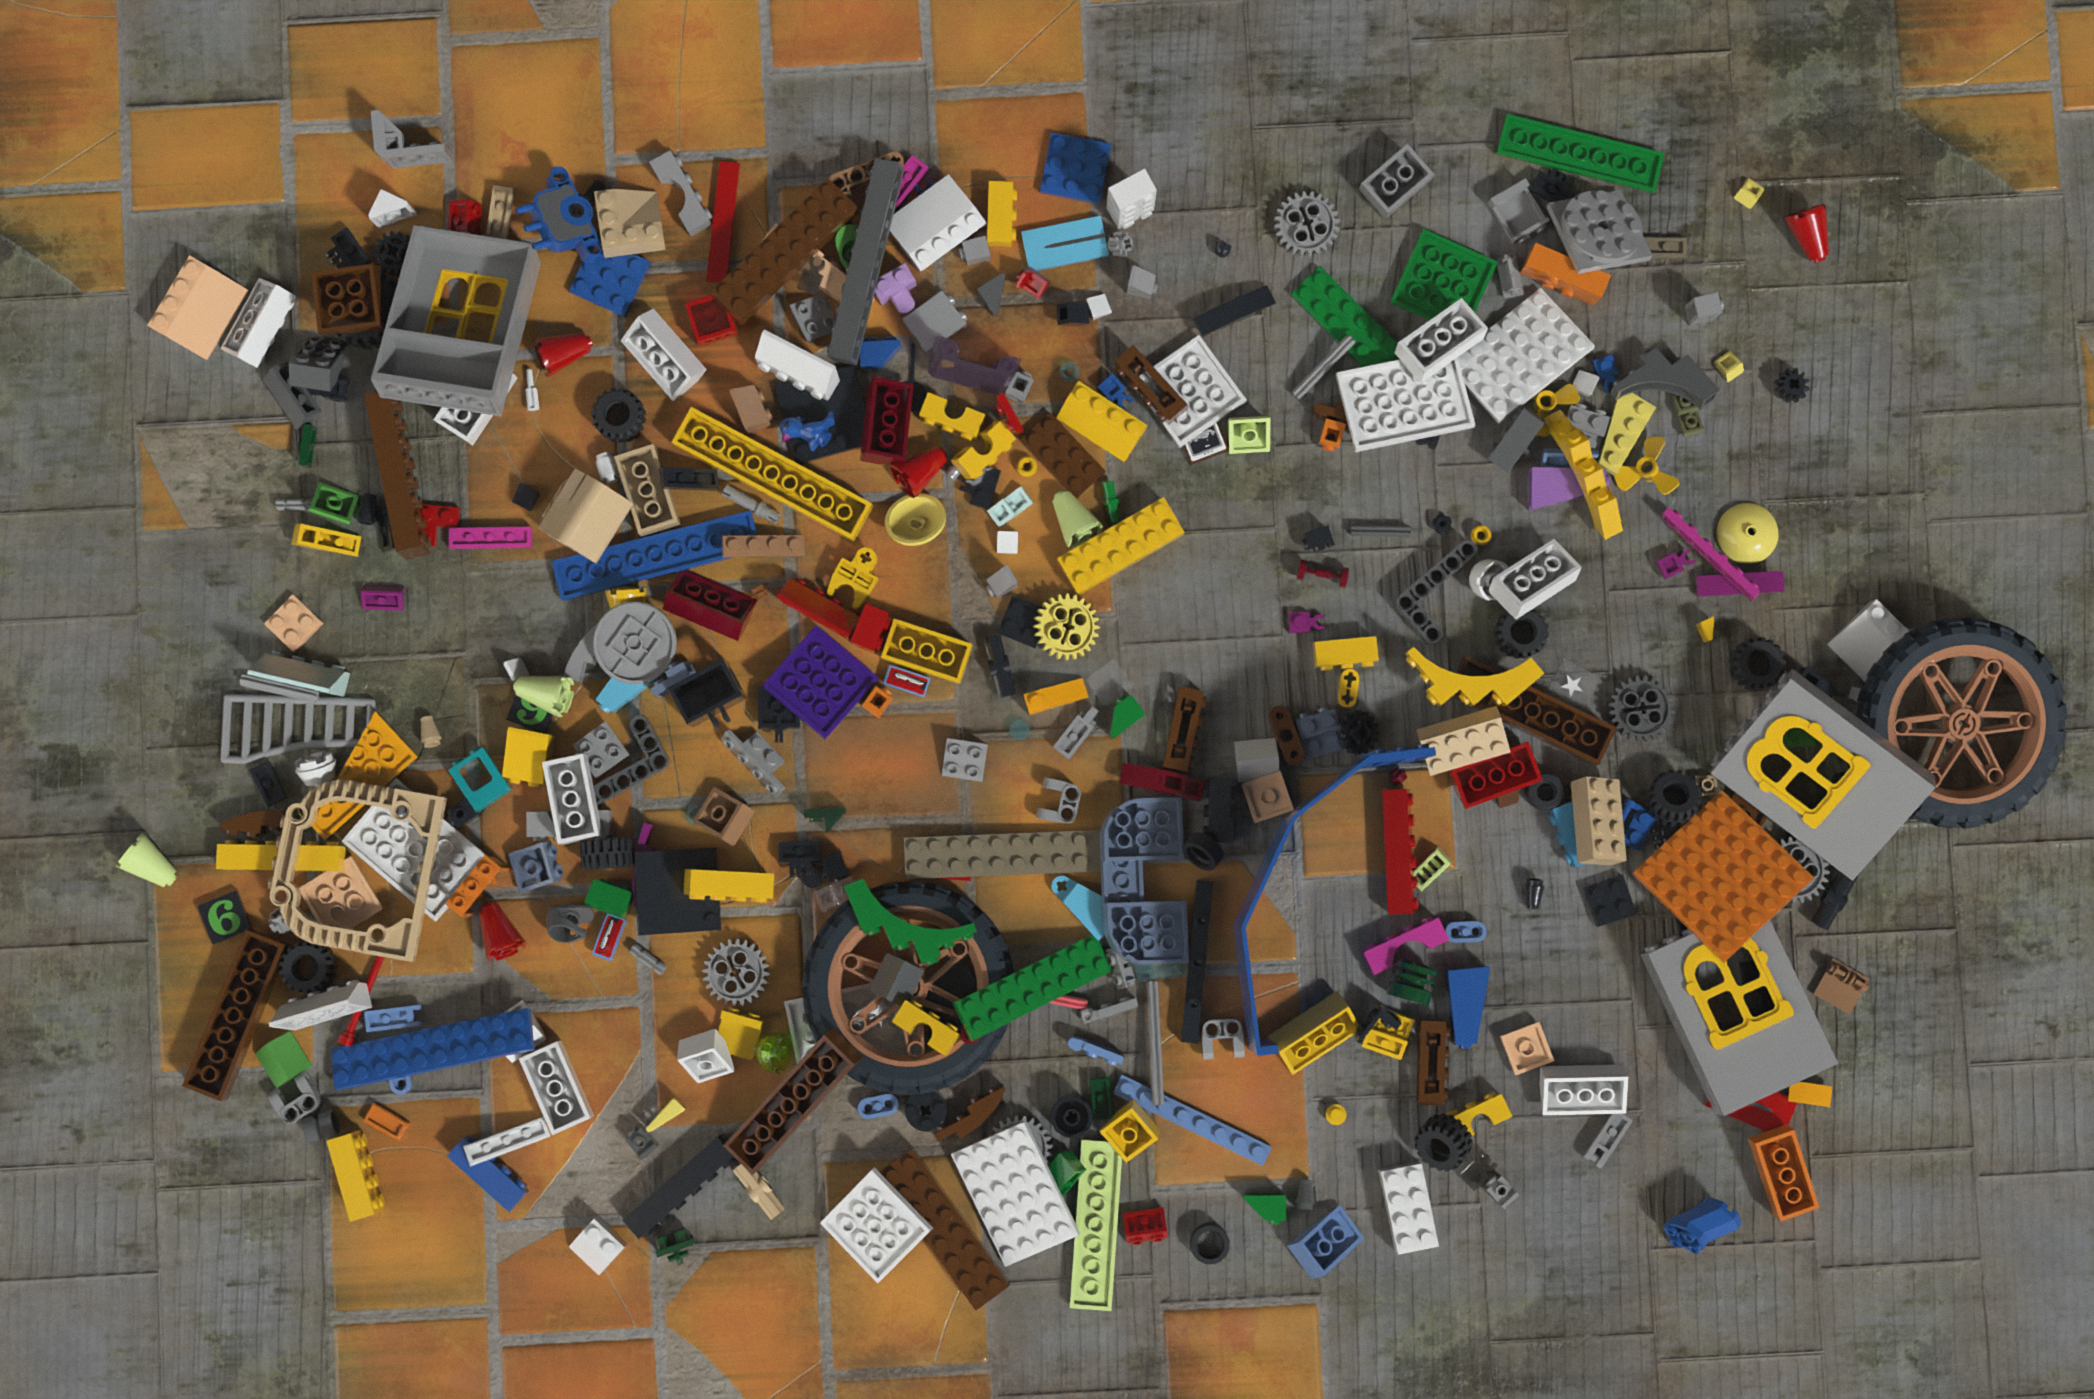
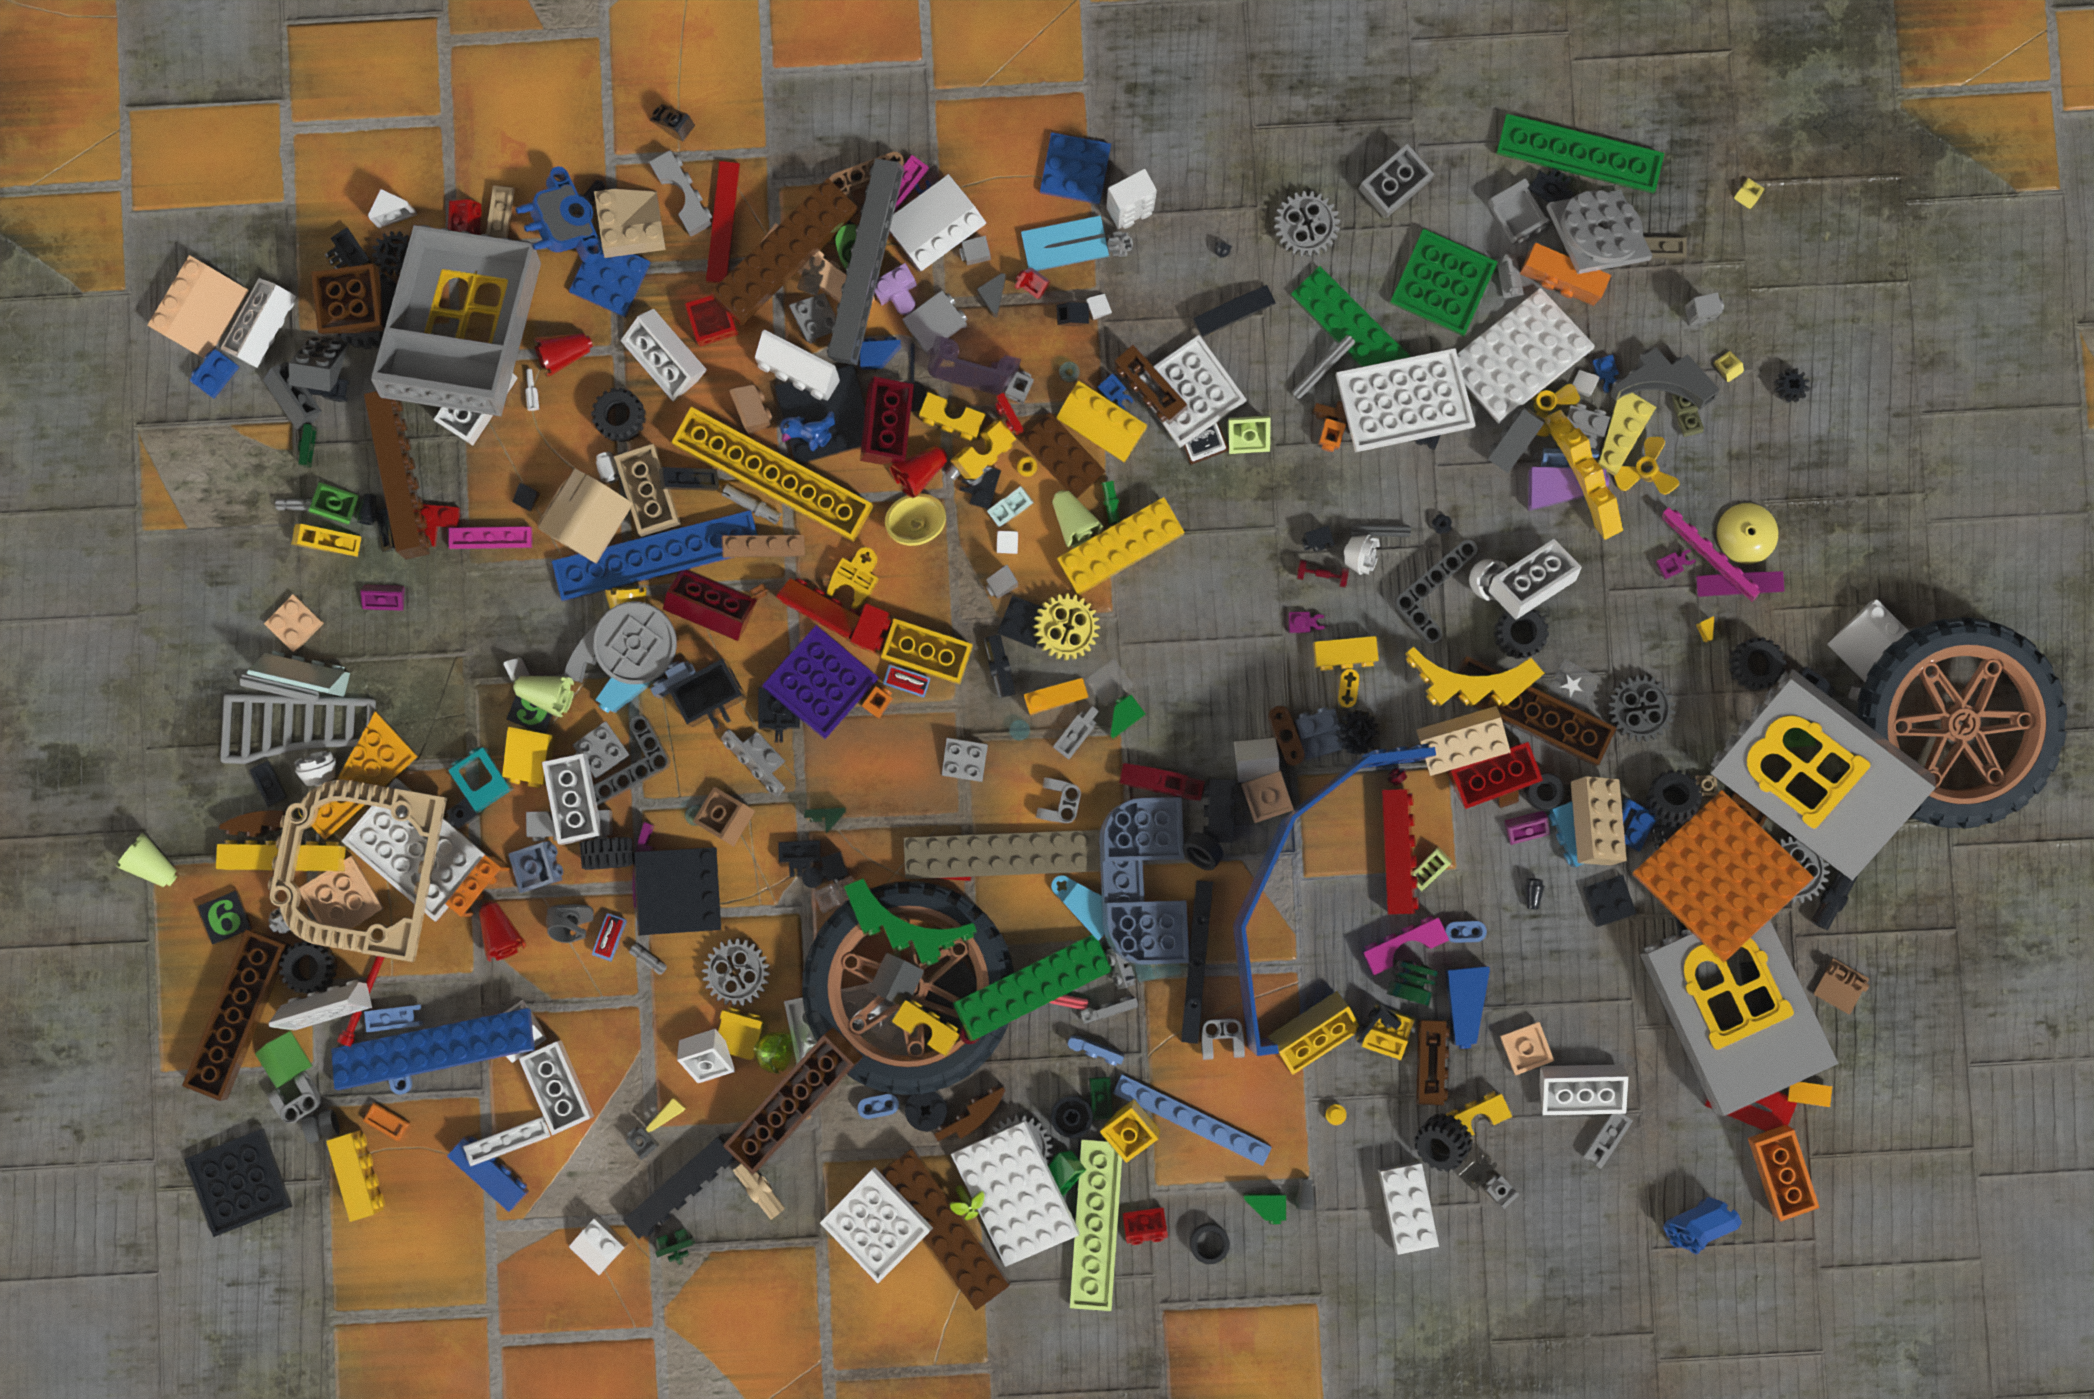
light grey bracket [371,110,453,169] -> none
tan cone [420,716,442,748] -> none
green brick [584,879,633,920] -> none
yellow brick [684,869,774,903] -> none
yellow brick [987,181,1017,247] -> none
light grey slope [1127,265,1159,299] -> none
light grey axle [1146,981,1164,1105] -> none
reddish brown brick [1162,686,1207,773] -> none
medium blue slope [1287,1205,1364,1279] -> none
white brick [1395,298,1488,383] -> none
yellow plate [1470,525,1491,546] -> none
red cone [1785,204,1829,263] -> none
none -> black plate [185,1128,292,1237]
none -> blue bracket [189,349,239,399]
none -> black slope [650,104,695,141]
none -> lime plant [949,1185,985,1220]
none -> white cone [1344,535,1380,575]
none -> magenta slope [1504,811,1550,845]

